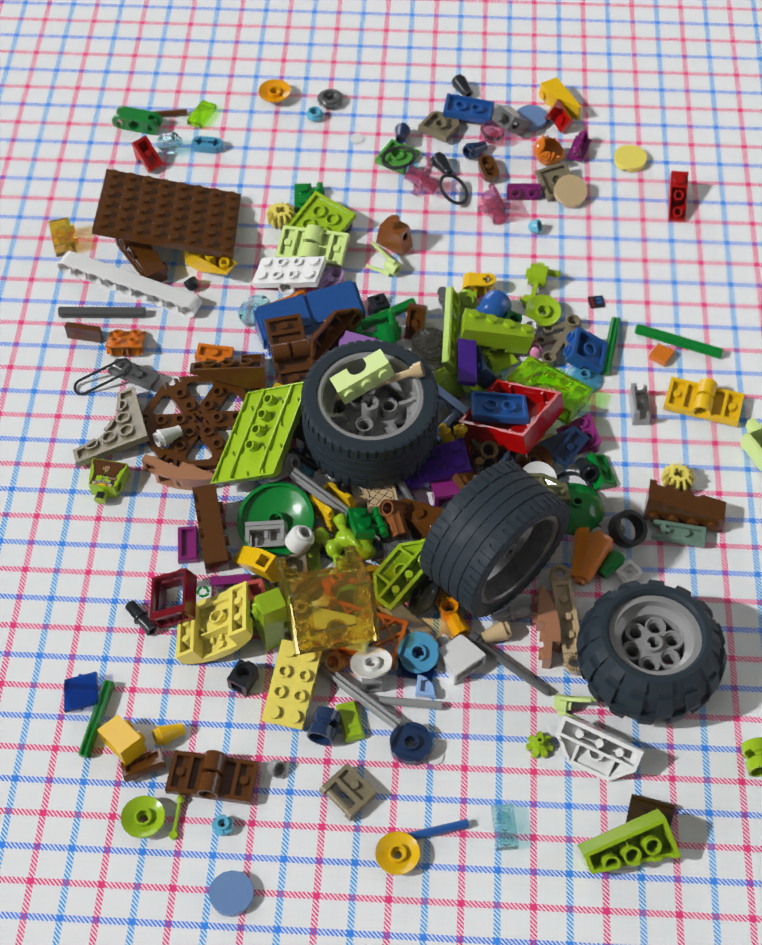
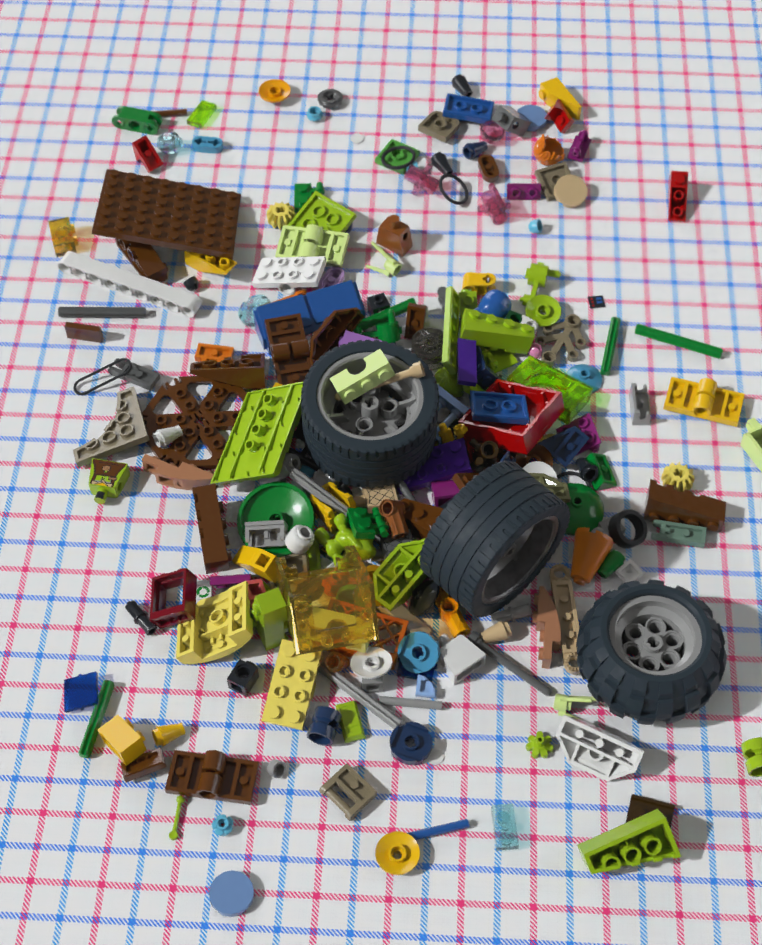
orange hinge [105,329,147,356] -> none
lime dish [121,796,165,838] -> none
magenta tile [178,526,198,564] -> none
dark blue cone [394,123,411,144] -> none
blue plate [563,326,608,374] -> none
light yellow tile [613,145,647,172] -> none
orange tile [649,343,674,367] -> none

